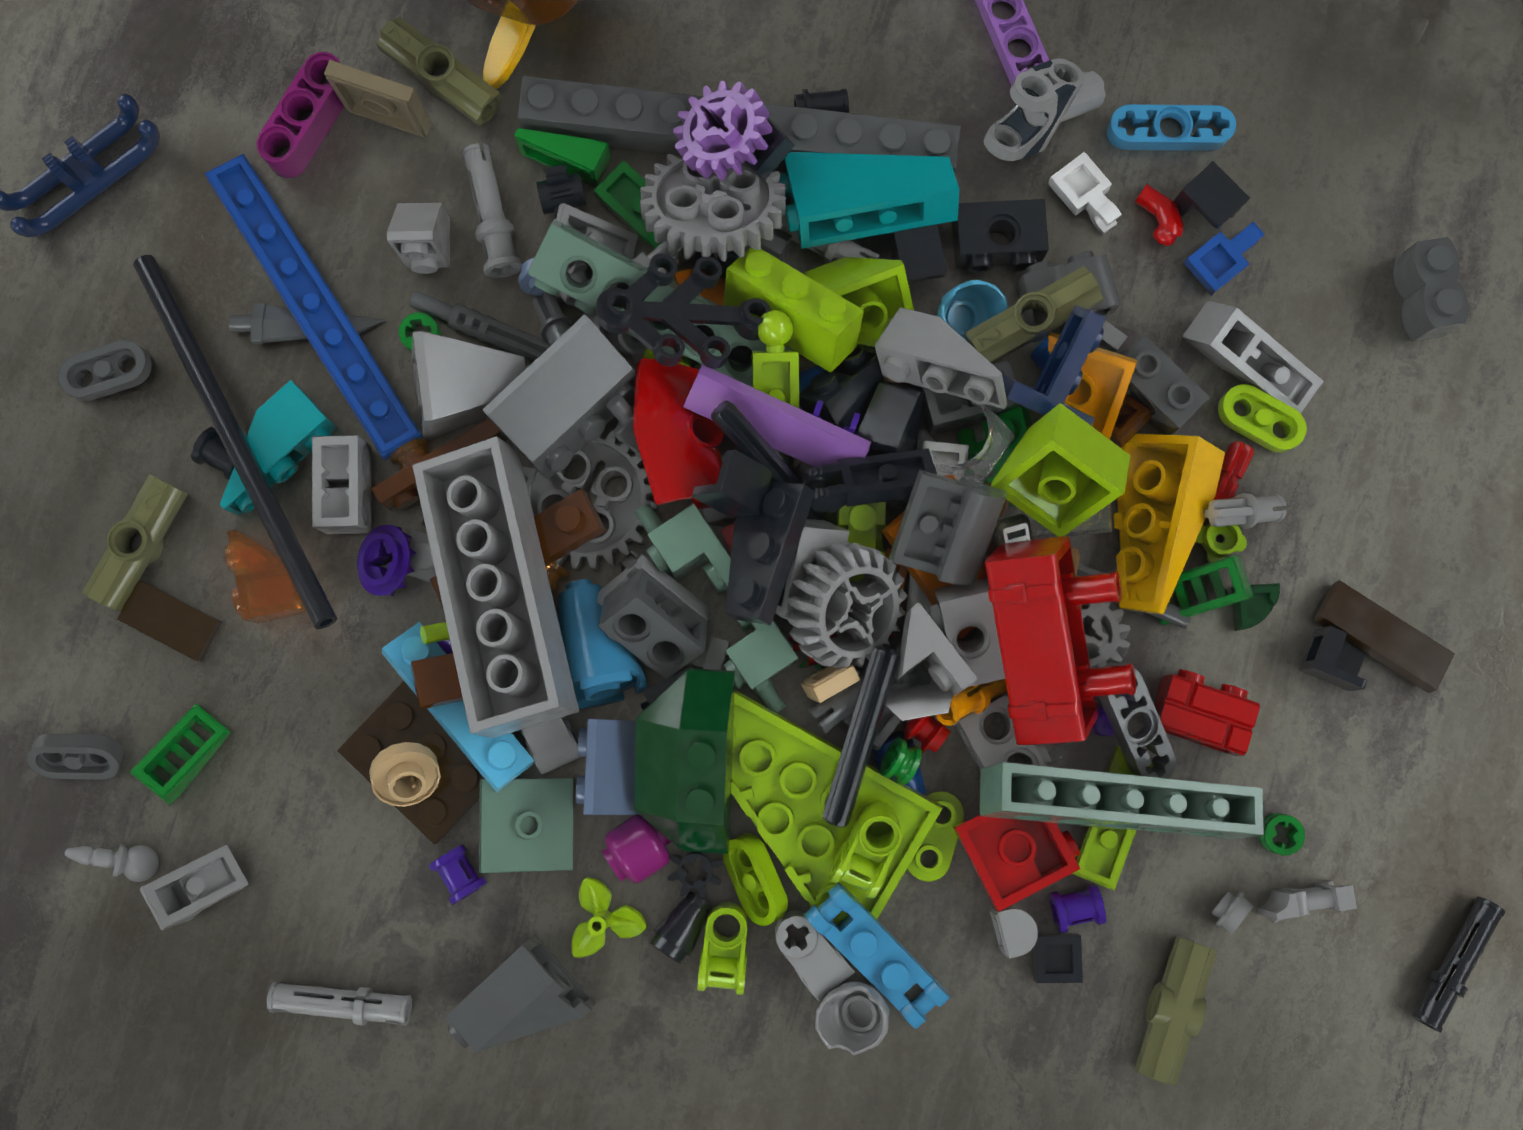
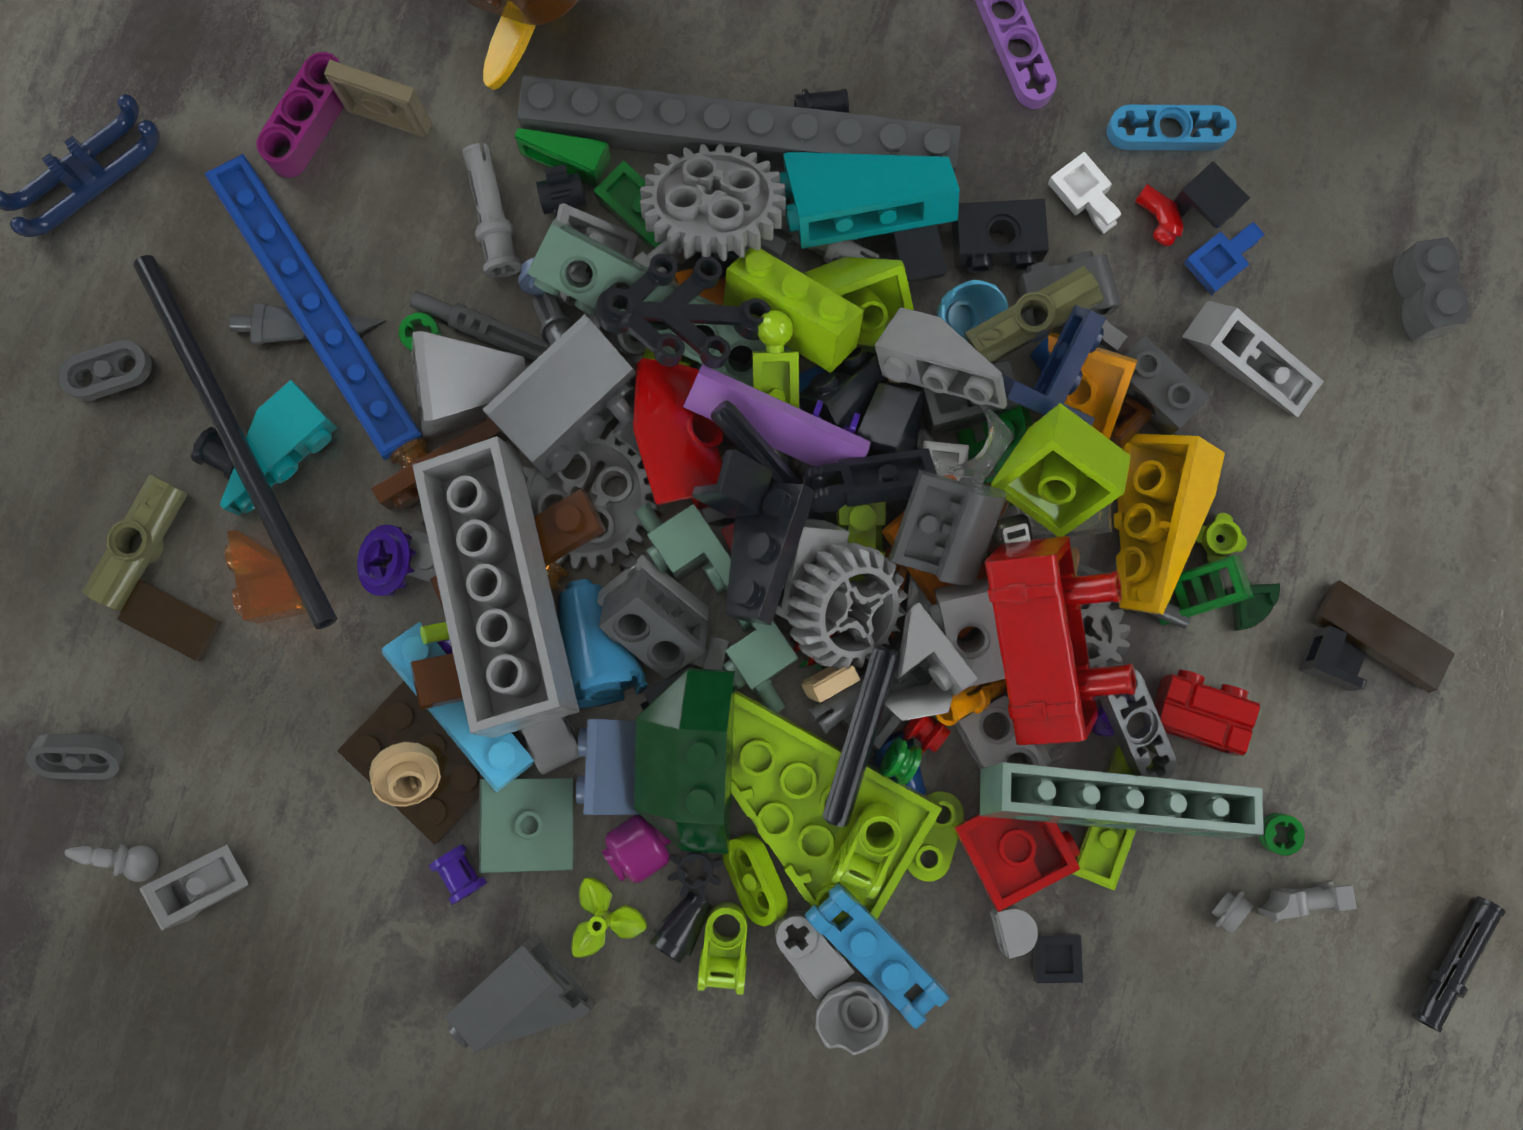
green slope [129,704,231,806] -> none
light grey pin [267,981,412,1026] -> none
light grey brick [312,435,372,535] -> none
olive piece [376,16,502,126] -> none
light grey slope [387,202,450,274] -> none
medium lavender gear [673,81,772,180] -> none
black plate [745,118,795,180] -> none
light grey connector [983,58,1106,161] -> none
dark purple bush [1049,883,1106,933] -> none
olive piece [1135,936,1218,1086] -> none
light grey axle [1204,493,1287,529] -> none
red piece [1214,441,1254,500] -> none
lime plate [1218,384,1307,453] -> none

